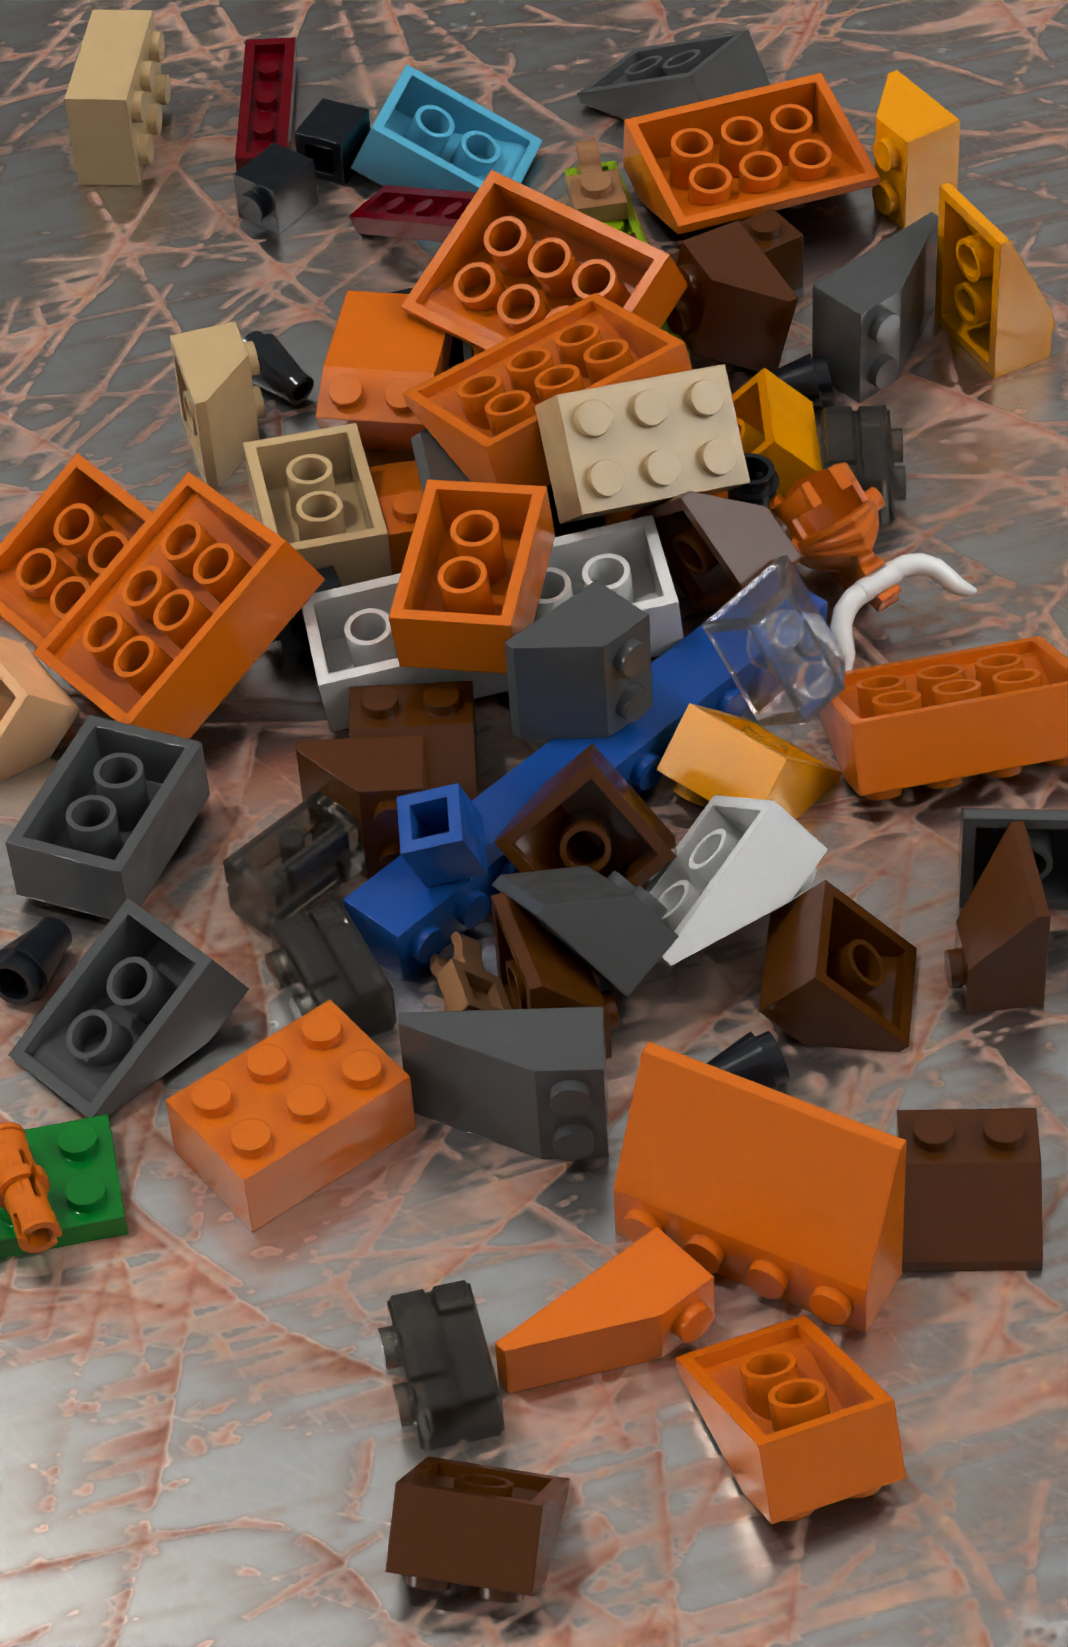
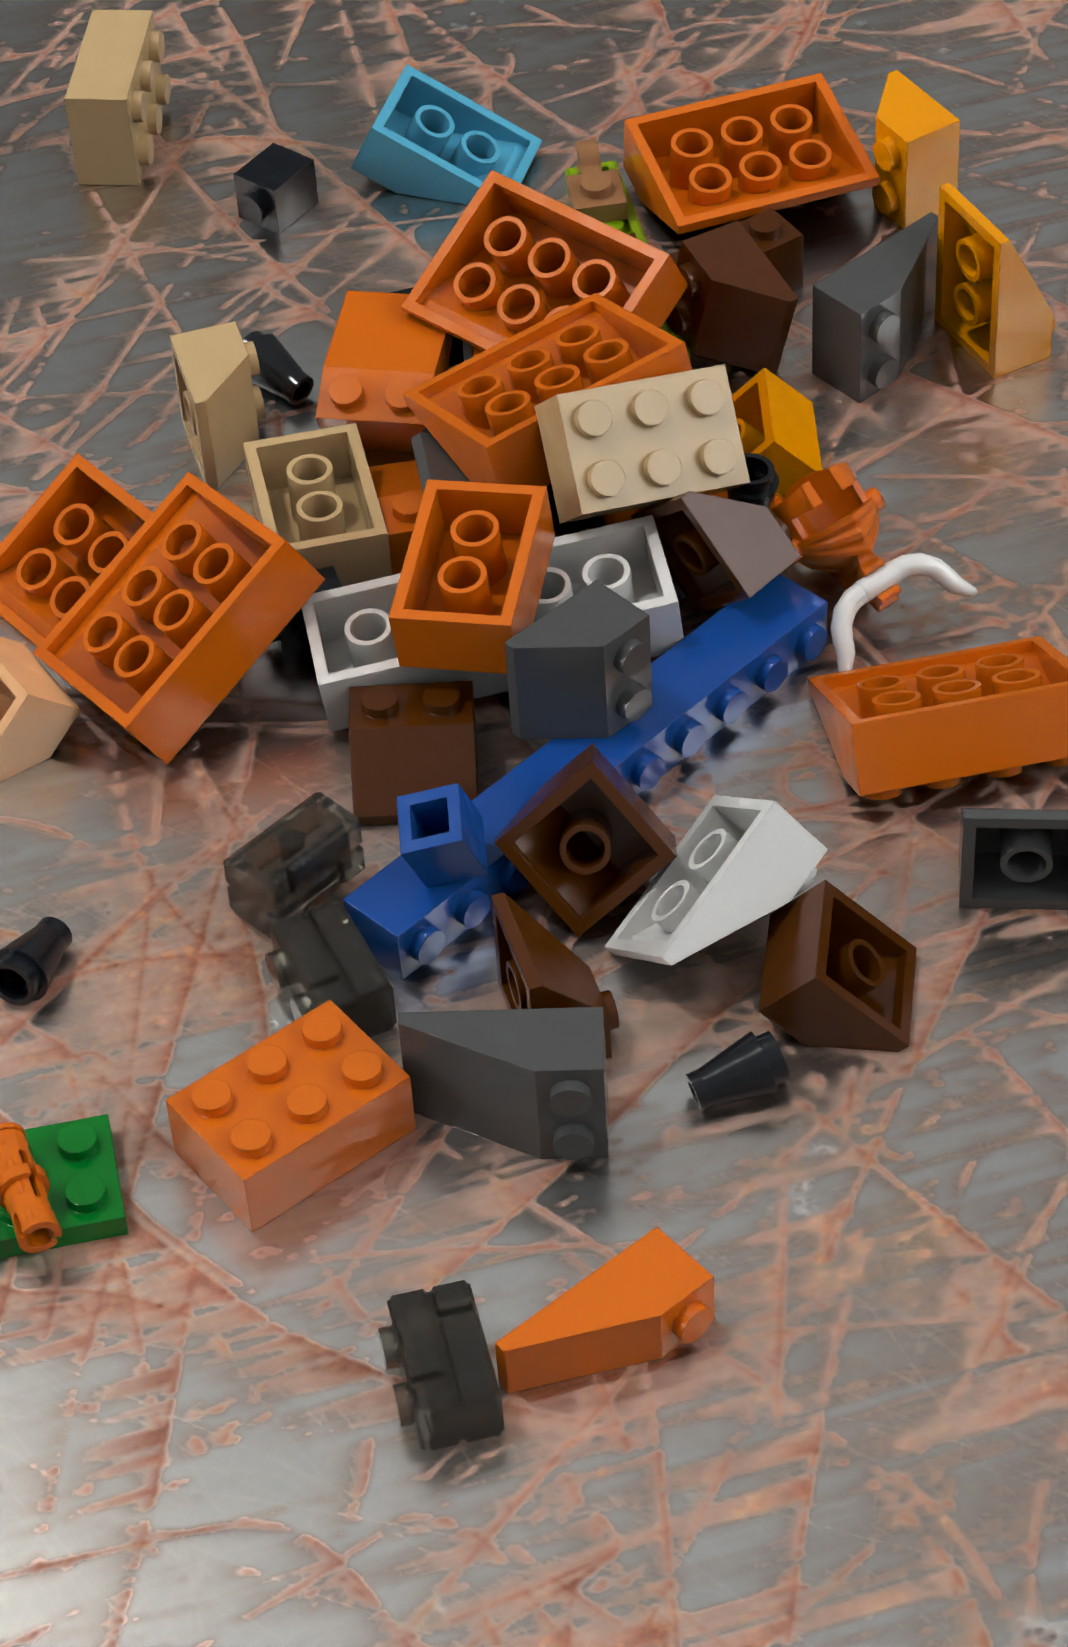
dark grey brick [5,715,210,919] -> none
dark grey slope [8,898,249,1118] -> none
dark red plate [235,37,297,171] -> none
black brick [294,98,371,186] -> none
reddish brown slope [296,735,429,880] -> none
dark red plate [348,185,476,243] -> none
reddish brown slope [385,1456,570,1603] -> none
medium nougat plate [430,931,512,1011] -> none
dark grey slope [492,866,679,997] -> none
dark grey slope [577,30,770,119] -> none
orange slope [613,1041,907,1334] -> none
light orange slope [656,703,842,820] -> none
orange slope [675,1315,906,1524] -> none
clear slope [702,555,845,726] -> none
black cone [771,353,835,408] -> none
clear smoke brick [821,405,906,525] -> none
reddish brown slope [896,1108,1043,1272] -> none
reddish brown slope [944,820,1051,1014] -> none

